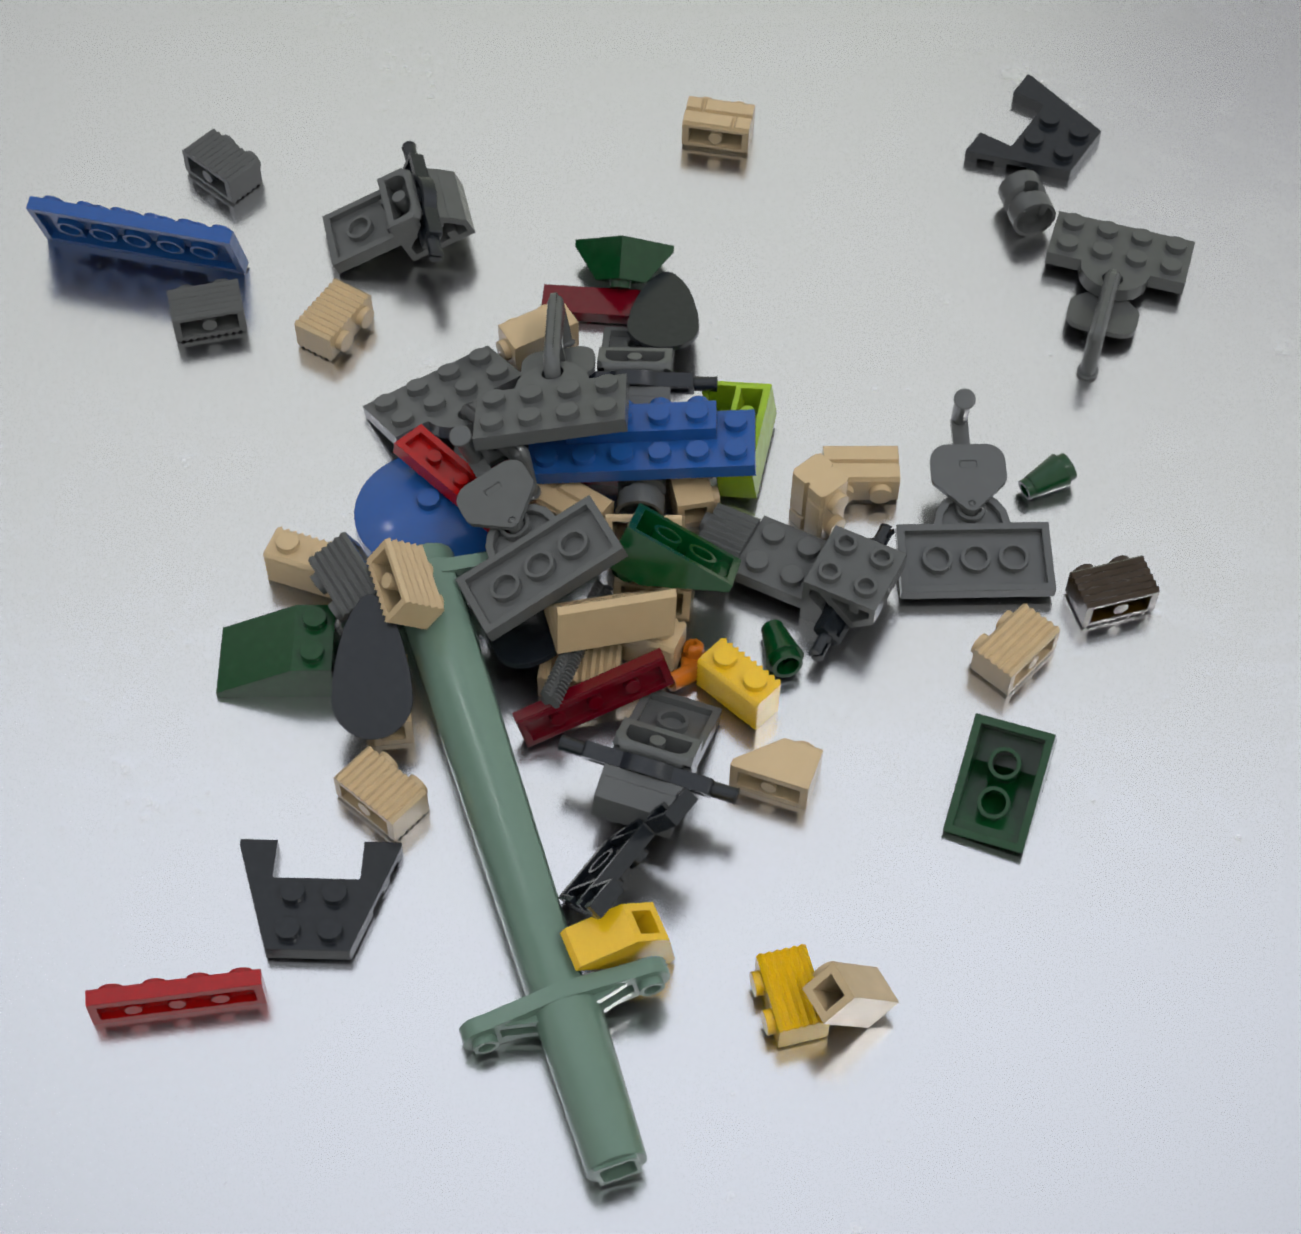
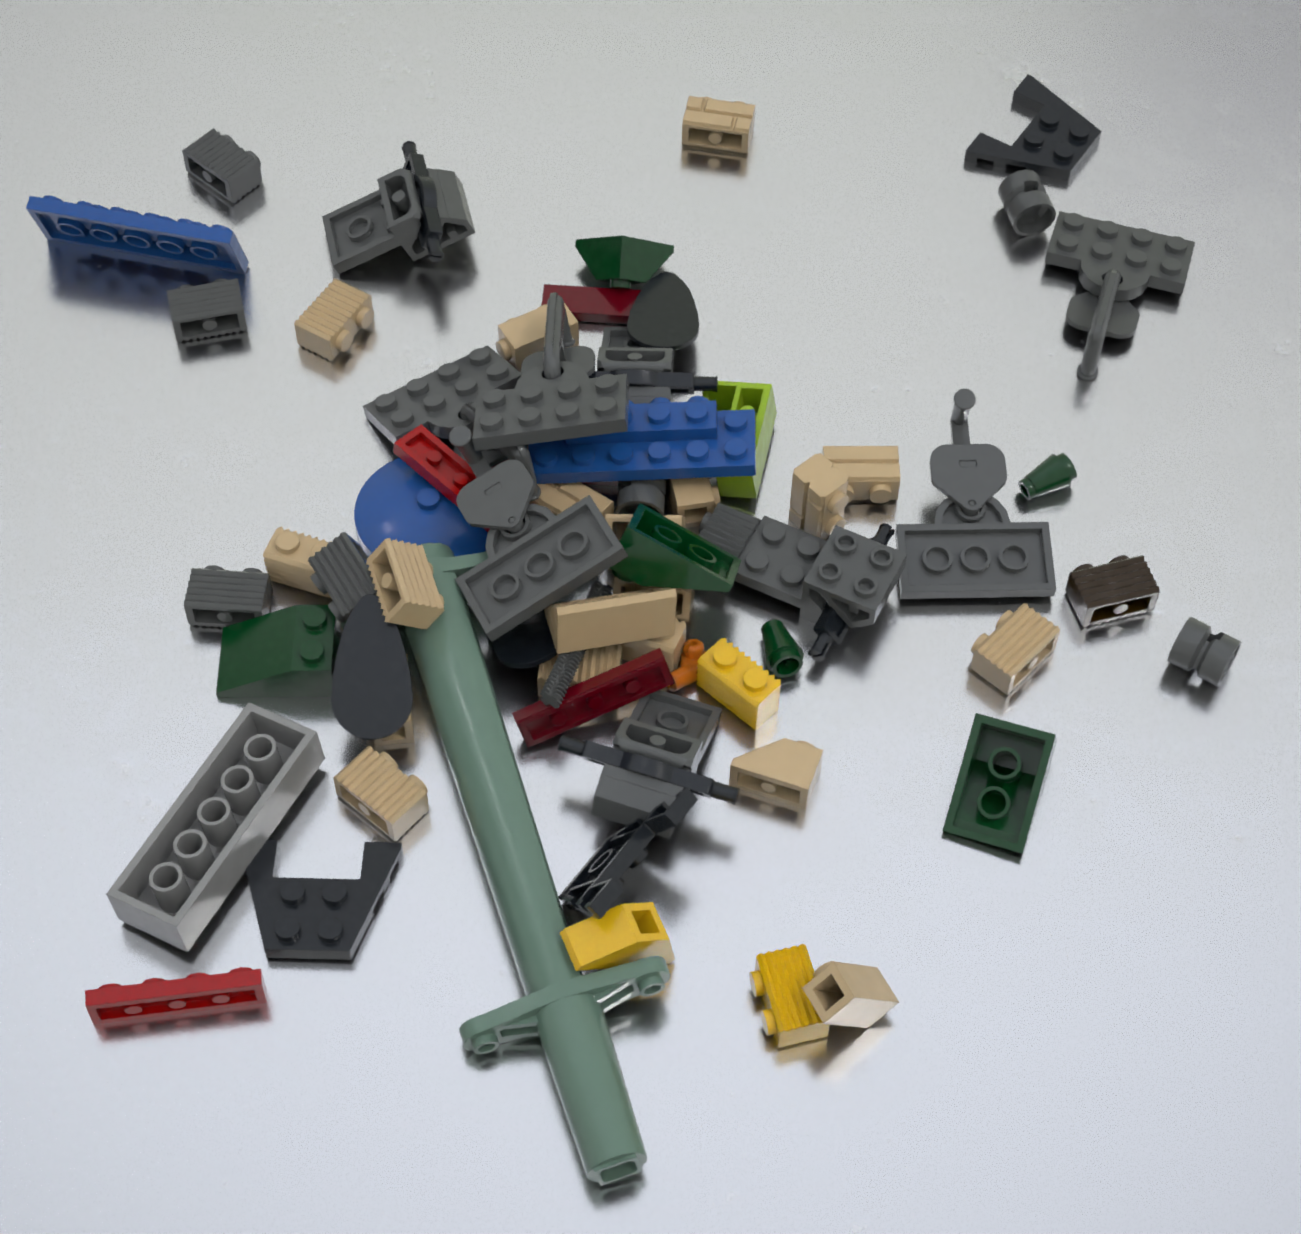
none -> light grey brick [106,702,325,952]
none -> dark grey brick [184,565,273,628]
none -> dark grey wheel [1167,617,1242,687]

